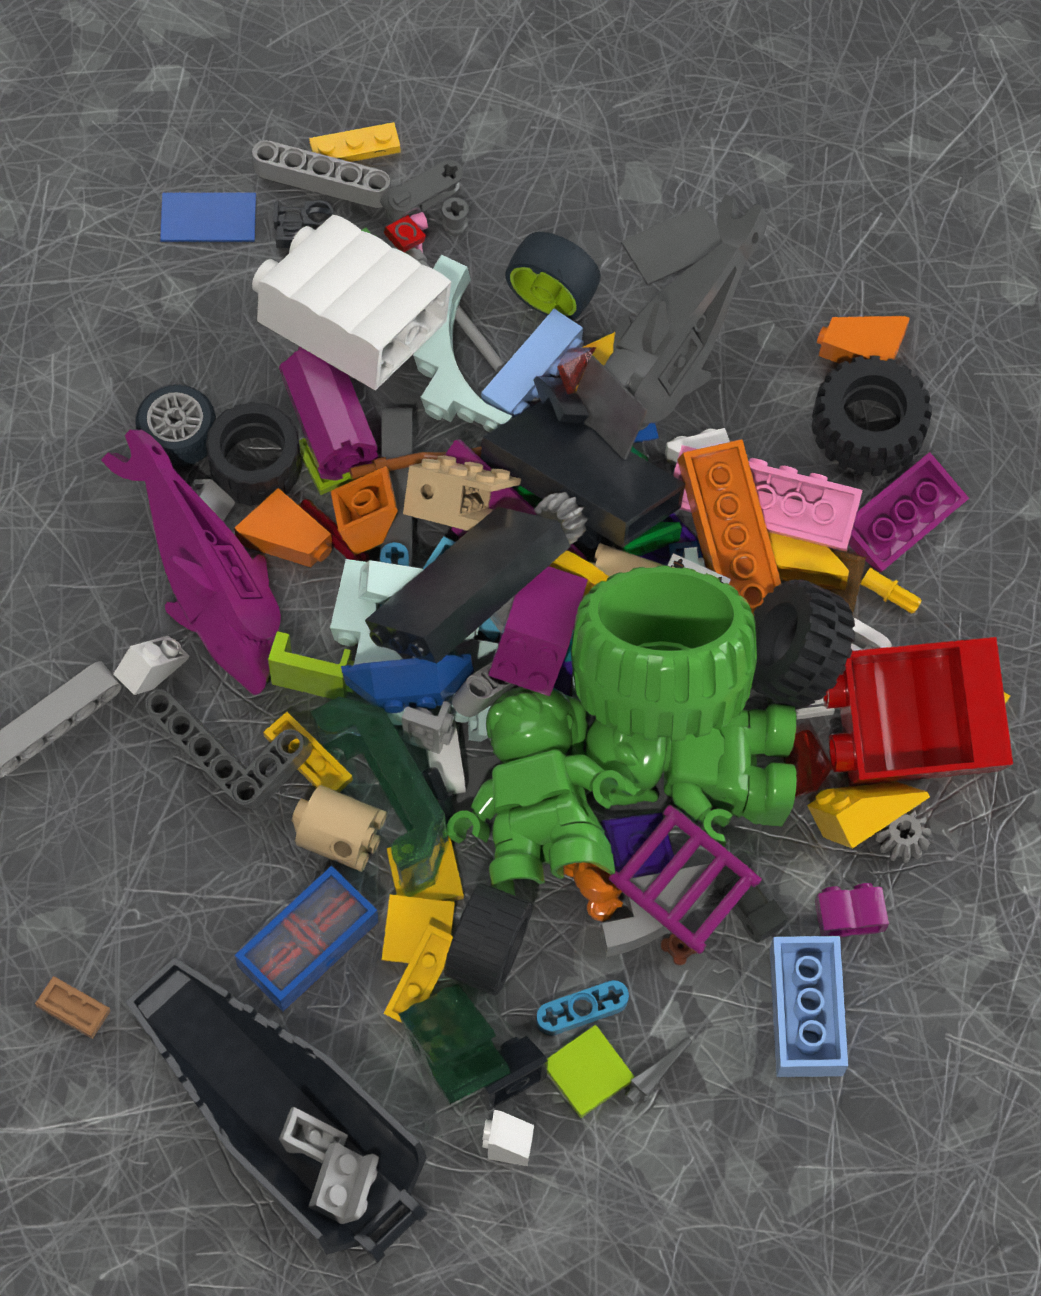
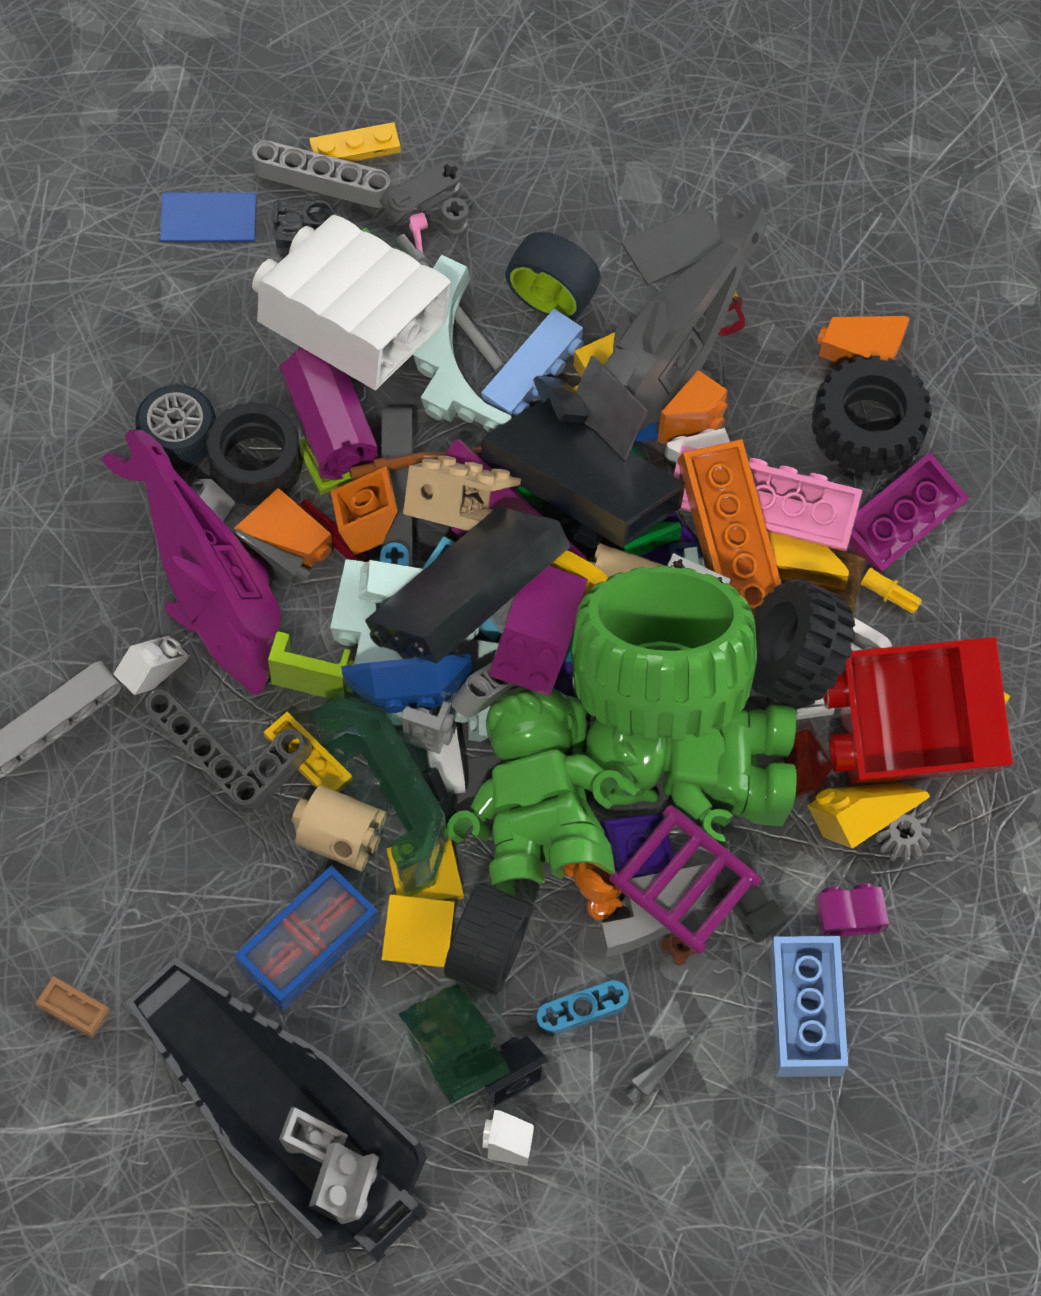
yellow plate [383,924,453,1029] -> none
red tile [384,215,426,252] -> none
light grey gear [534,492,588,545] -> none
lime tile [547,1025,635,1118] -> none
clear red slope [557,347,596,394] -> none
none -> dark grey piece [234,529,311,582]
none -> orange slope [657,370,728,444]
none -> dark red piece [719,290,745,336]

